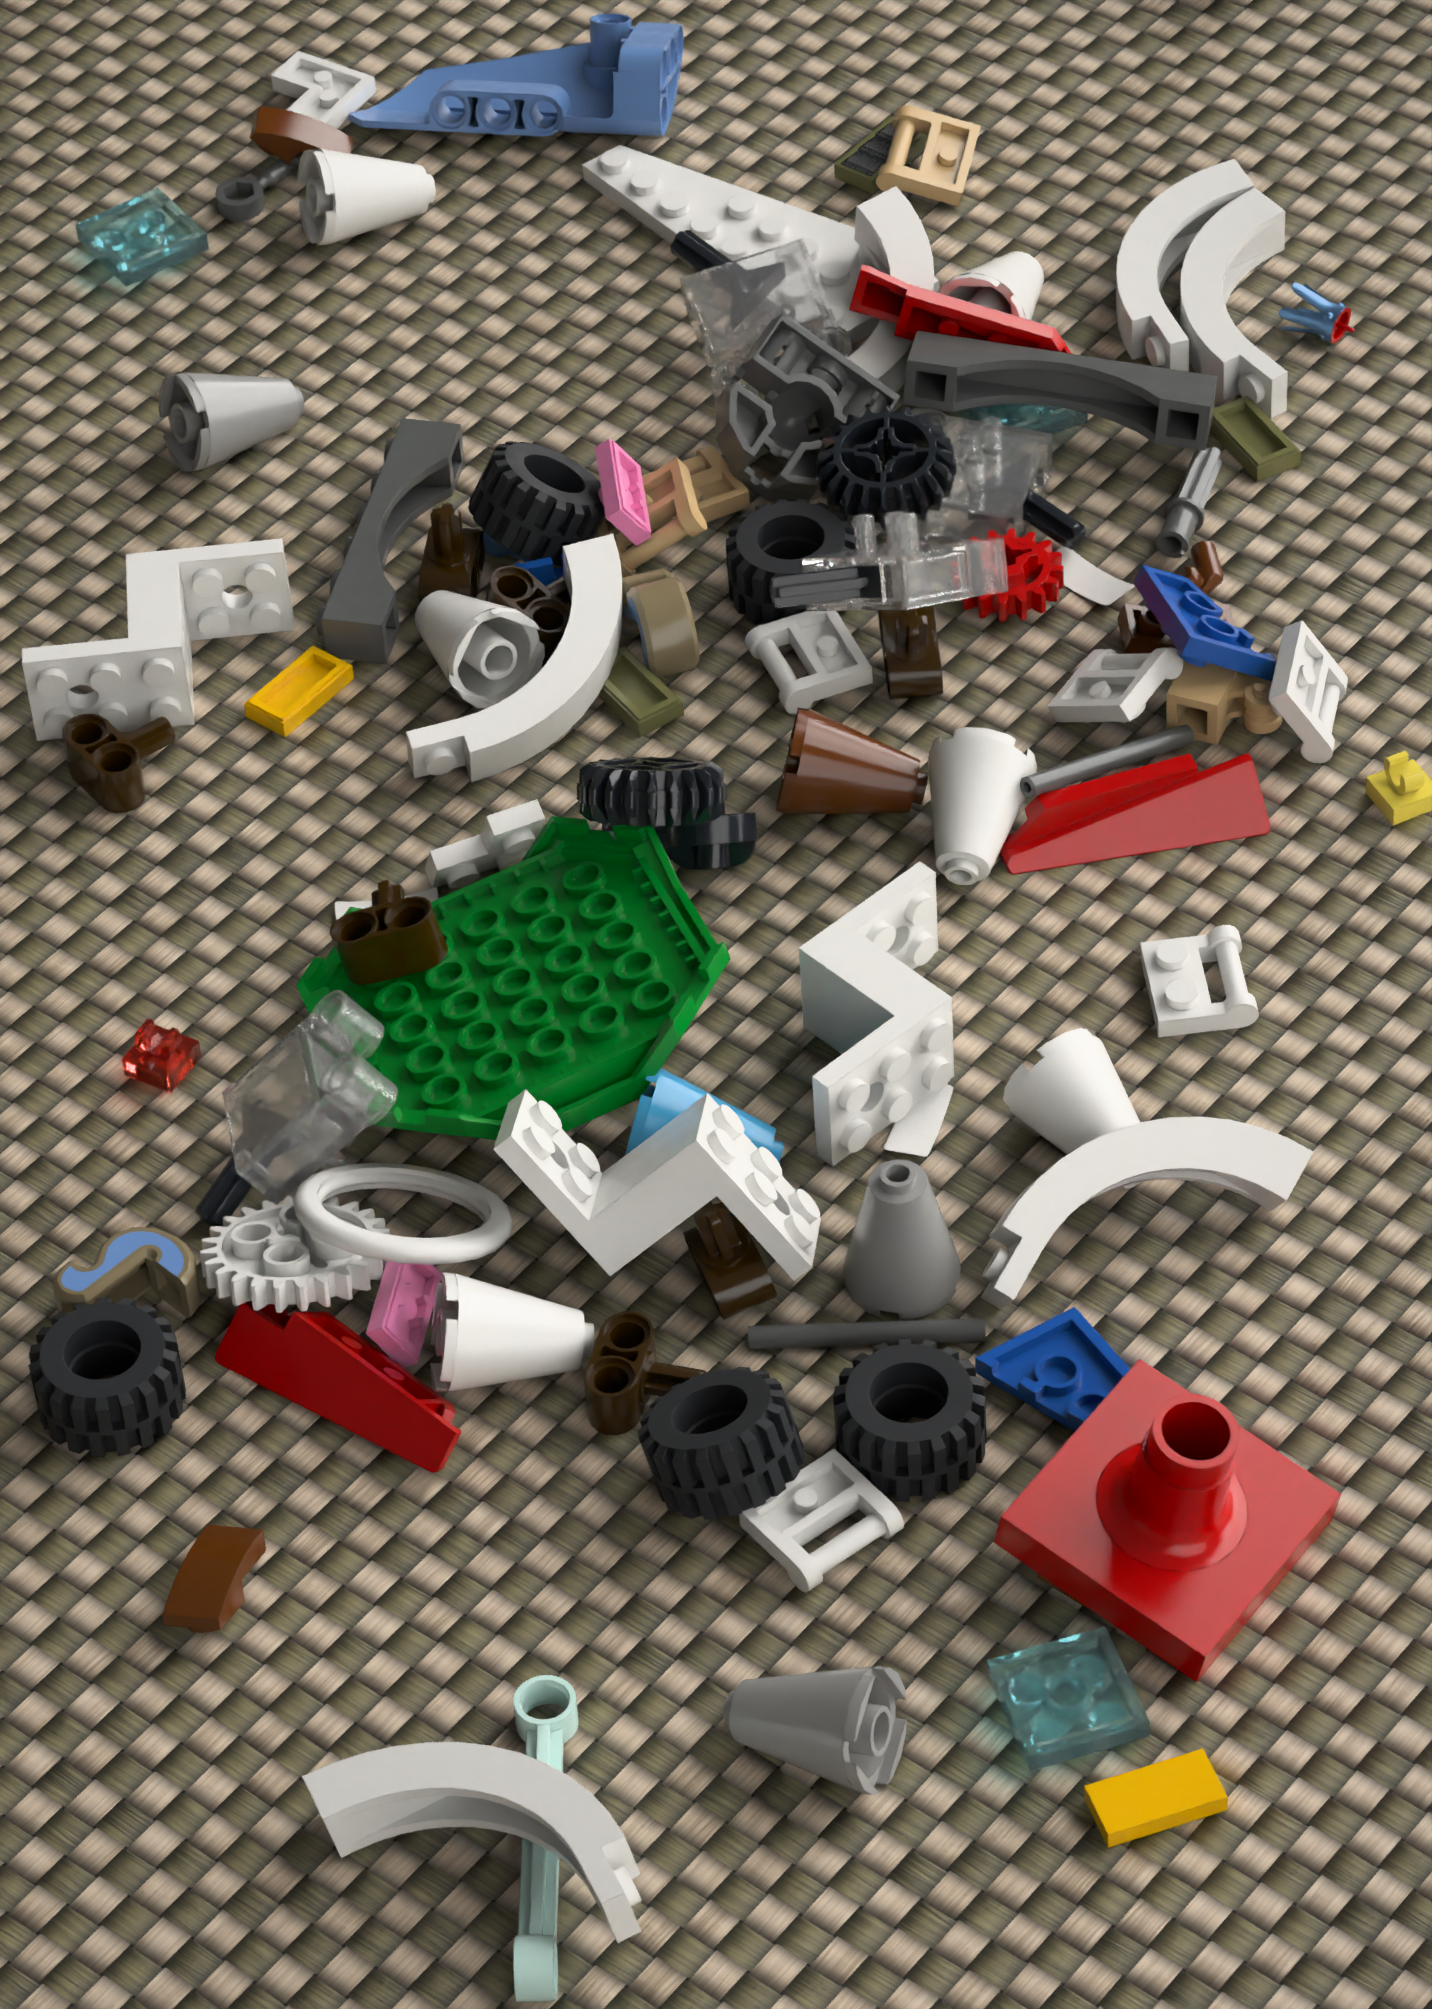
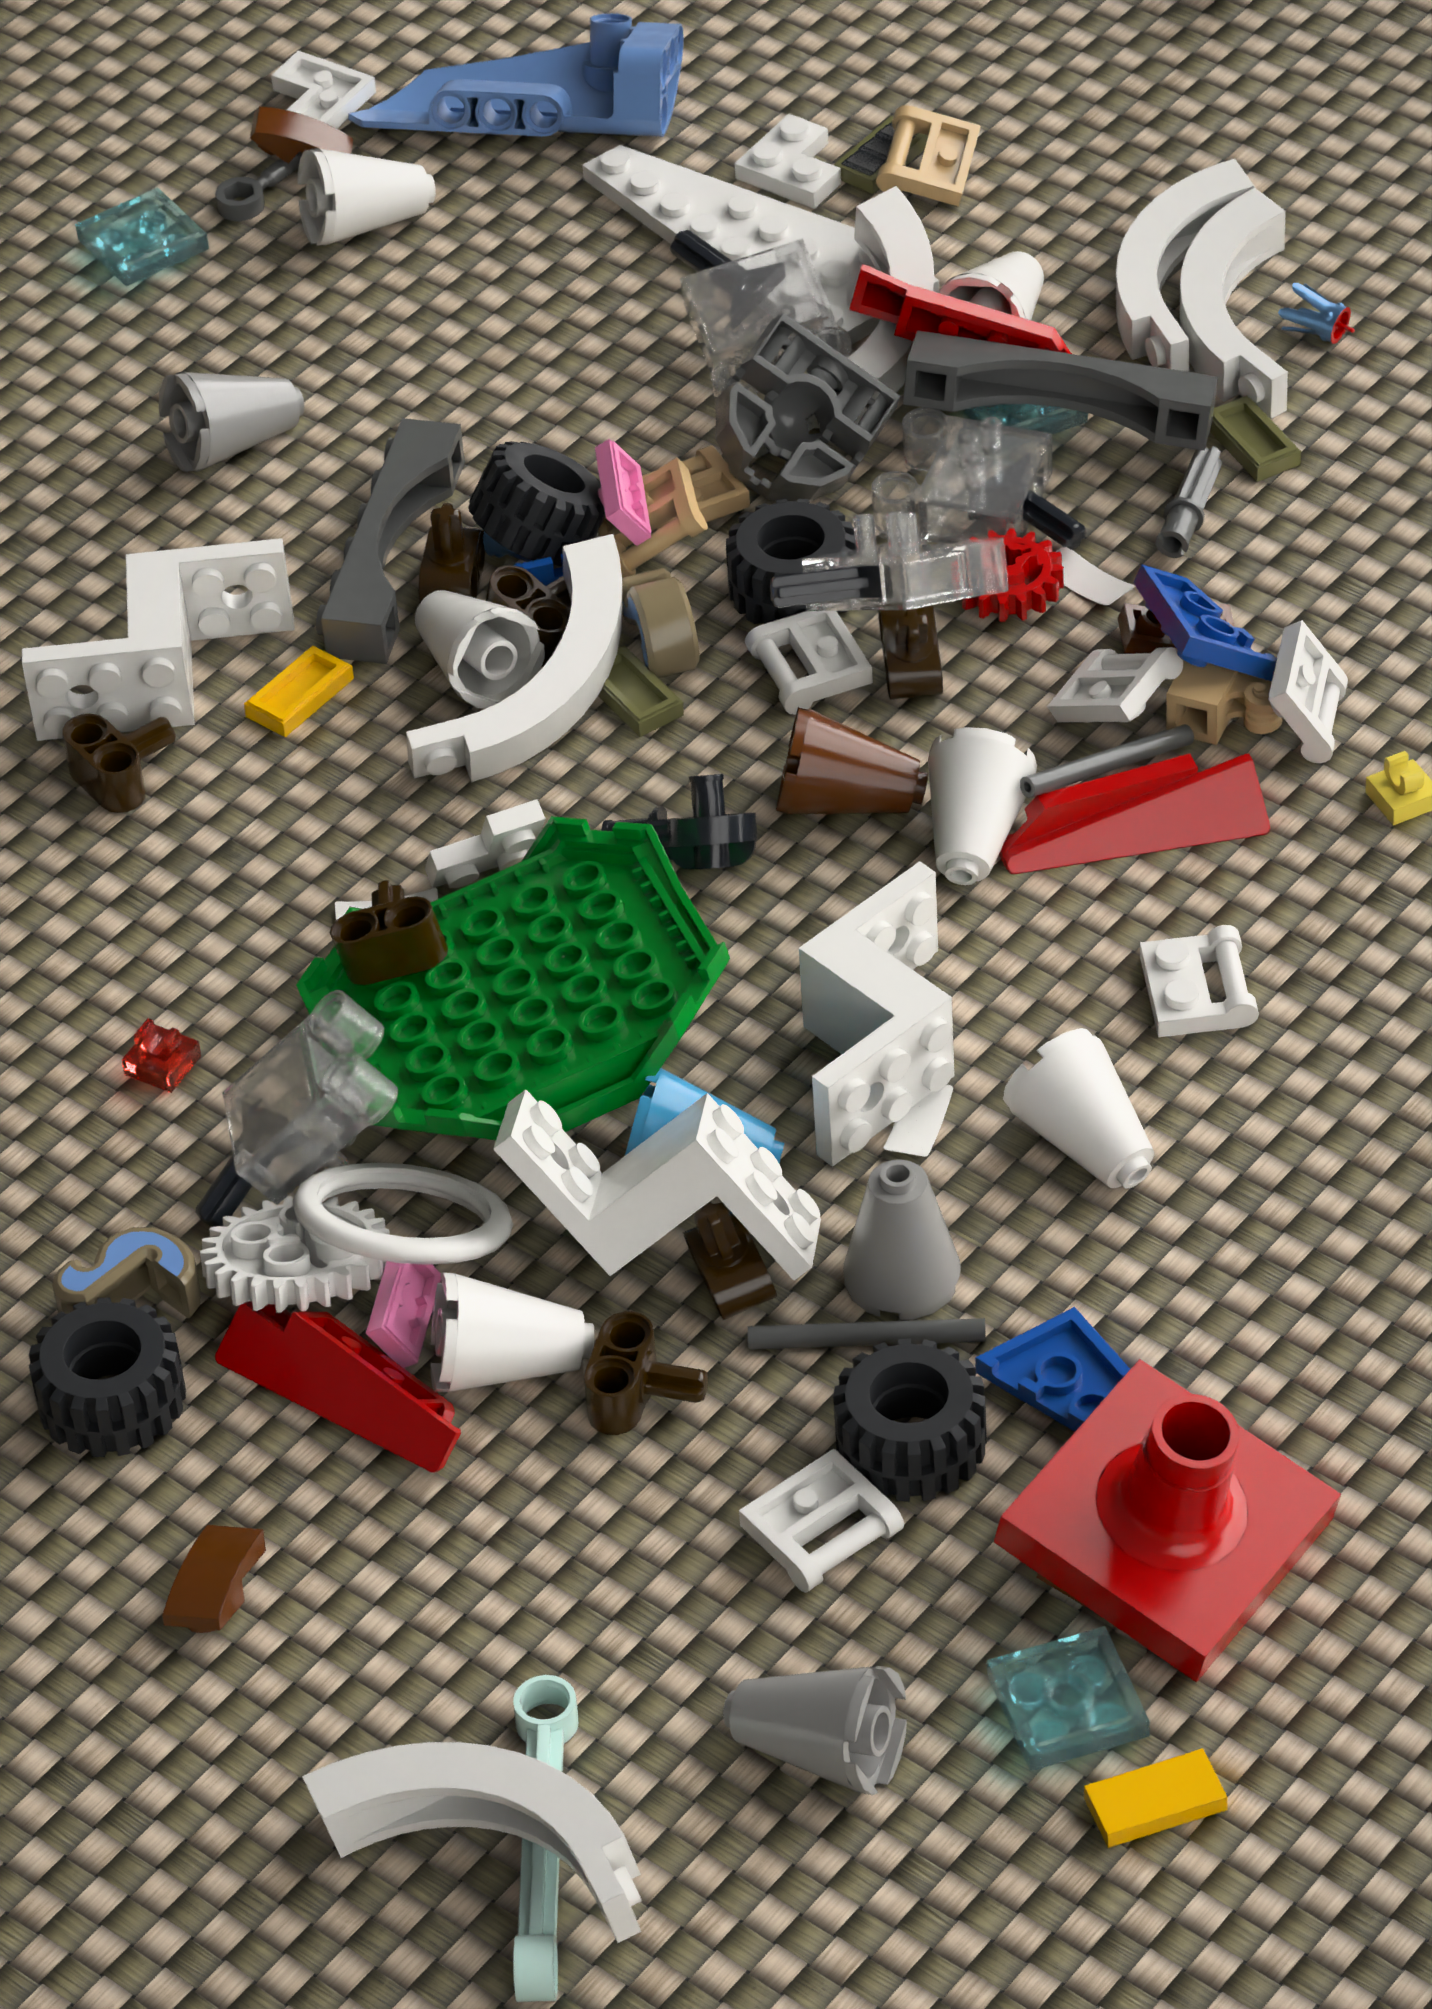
black gear [577,757,726,827] -> none
black tyre [638,1367,805,1520] -> none
black gear [816,405,957,531] -> none
white arch [981,1117,1314,1310] -> none
reddish brown arm [1175,541,1224,595] -> none
none -> white plate [735,113,841,209]

